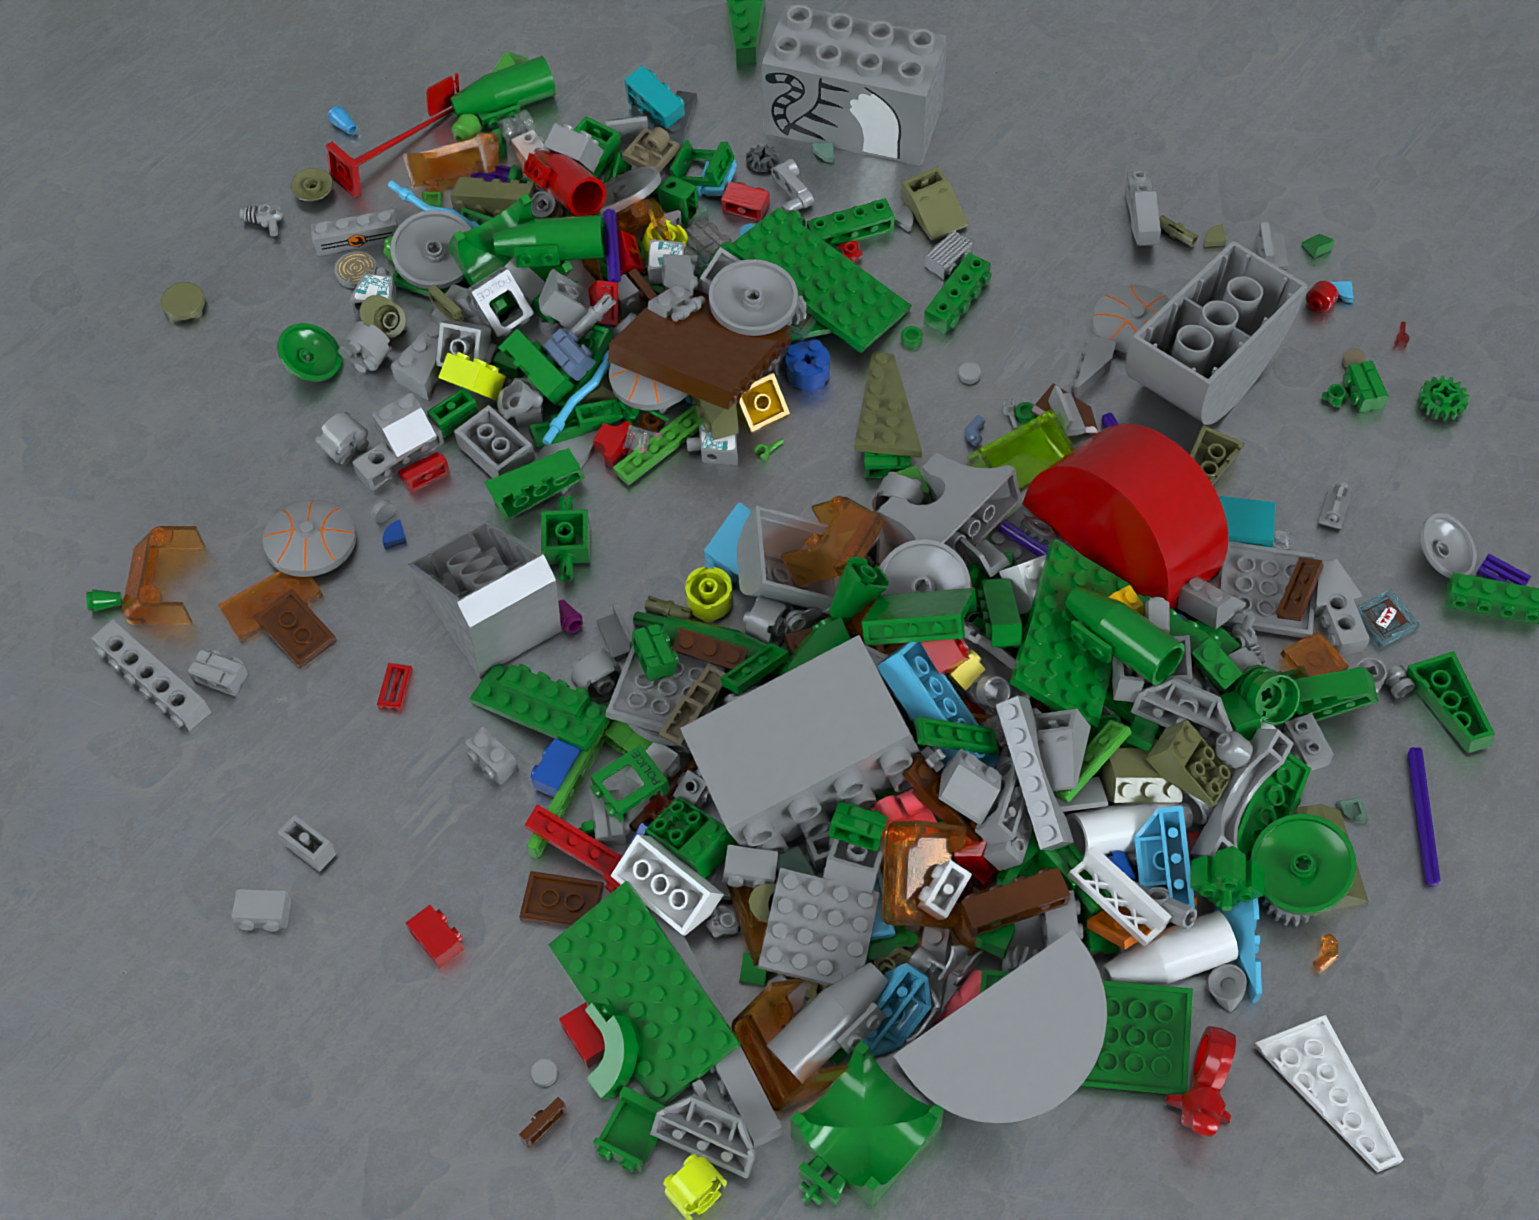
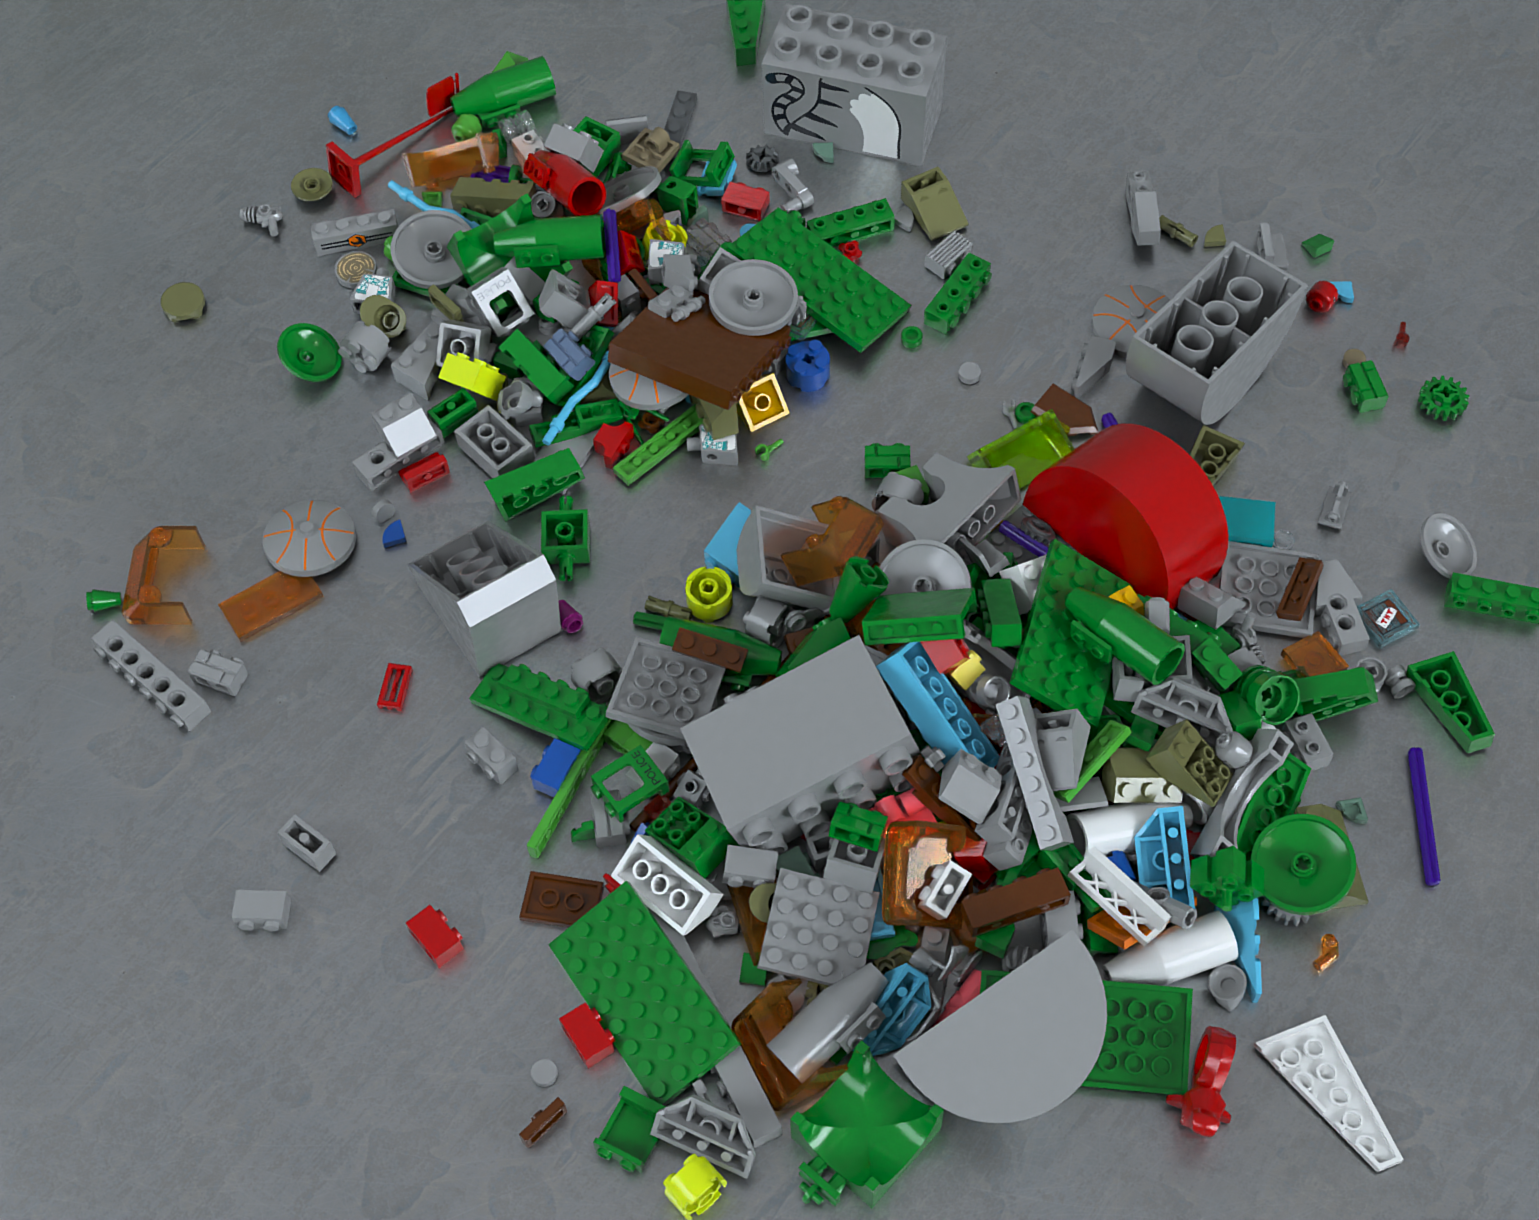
reddish brown tile [254,589,337,669] -> none
light grey brick [316,412,369,466] -> none
red plate [523,804,622,875] -> none
arch [585,1003,637,1099] -> none
light grey panel [596,603,632,661] -> none
teal wedge [624,65,685,129] -> none
clear panel [624,425,662,453] -> none
green brick [631,624,679,682] -> none
dark tan slope [659,664,726,747] -> none
green plate [720,643,789,695] -> none
olive wing [854,352,922,458] -> none
green tile [914,717,999,755] -> none
sand blue arm [965,415,985,446] -> none
light grey panel [1048,385,1086,437] -> none
green plate [1322,384,1349,407] -> none
dark purple tile [1476,554,1531,586] -> none

